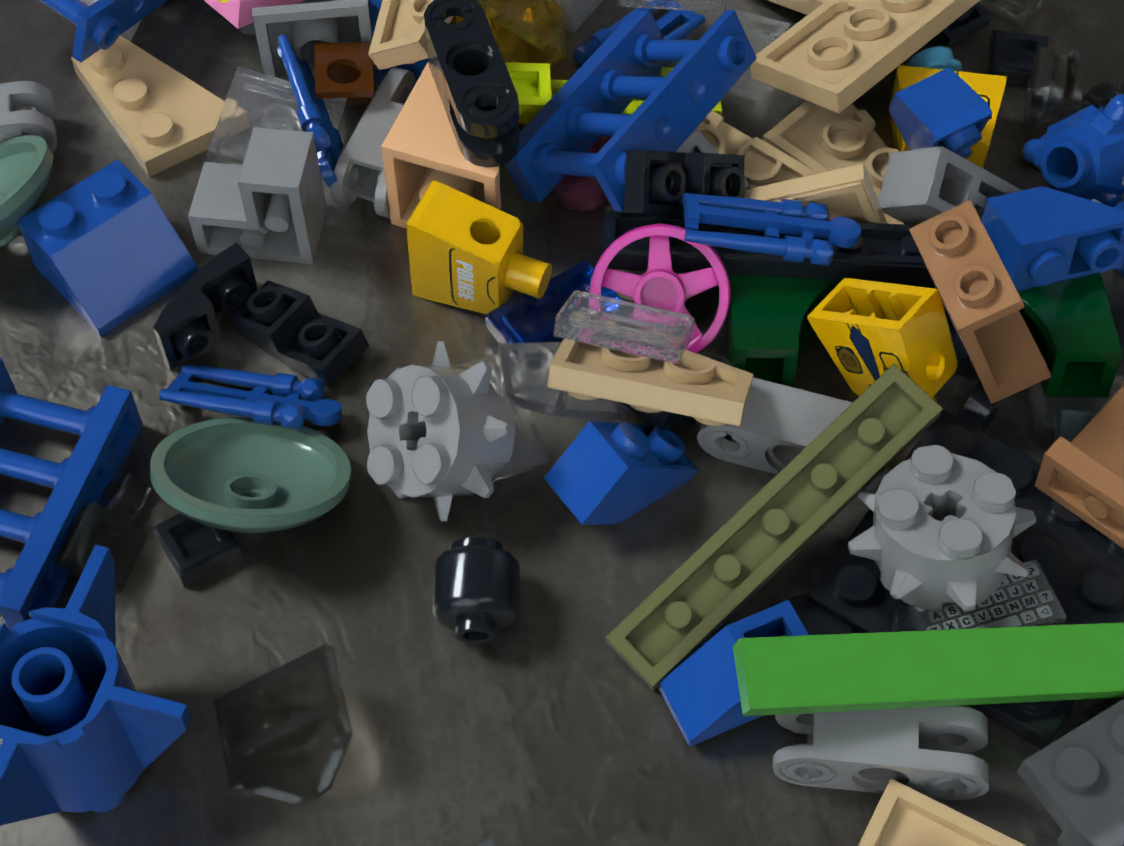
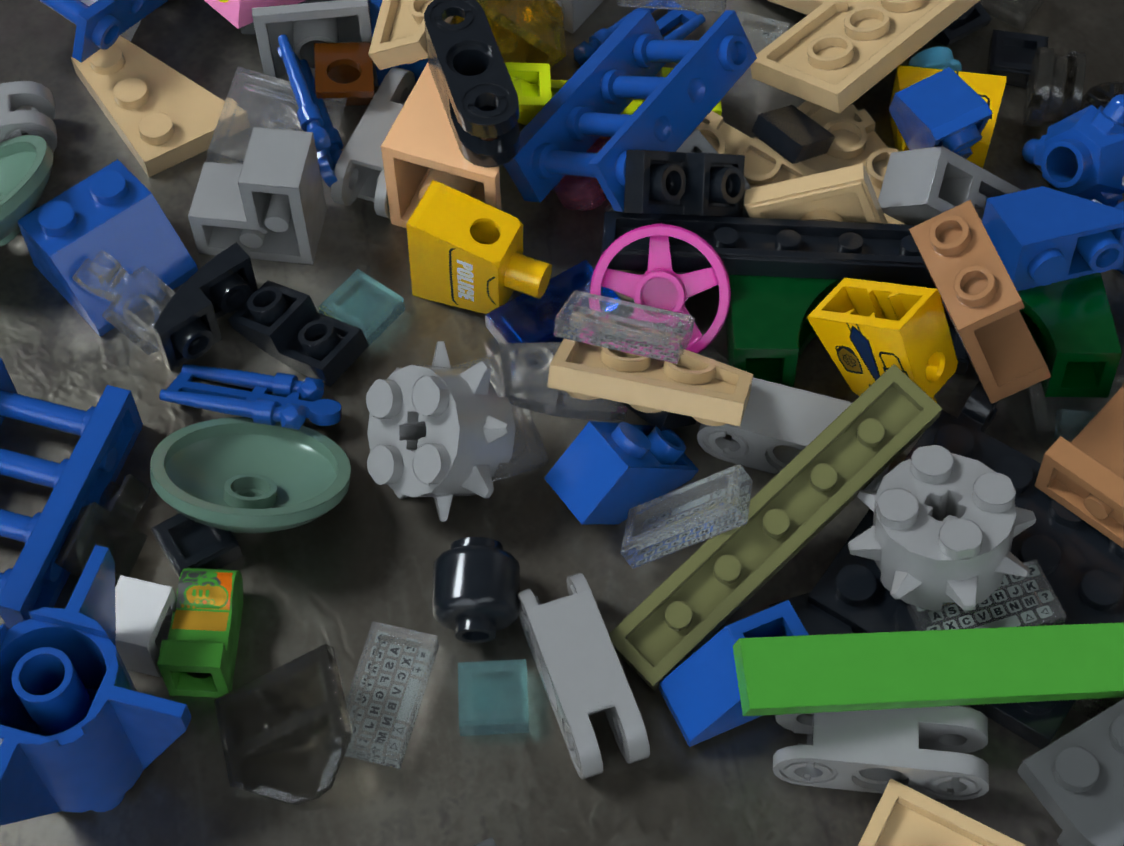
blue piece [682,193,861,266] -> none
none -> clear plate [72,250,176,355]
none -> white plate [115,575,177,677]
none -> bright green leg [157,568,244,698]
none -> clear light blue tile [318,269,405,346]
none -> clear tile [331,621,439,769]
none -> clear light blue tile [458,659,530,736]
none -> light grey piece [517,573,650,780]
none -> clear tile [620,464,753,569]
none -> black tile [751,105,835,164]

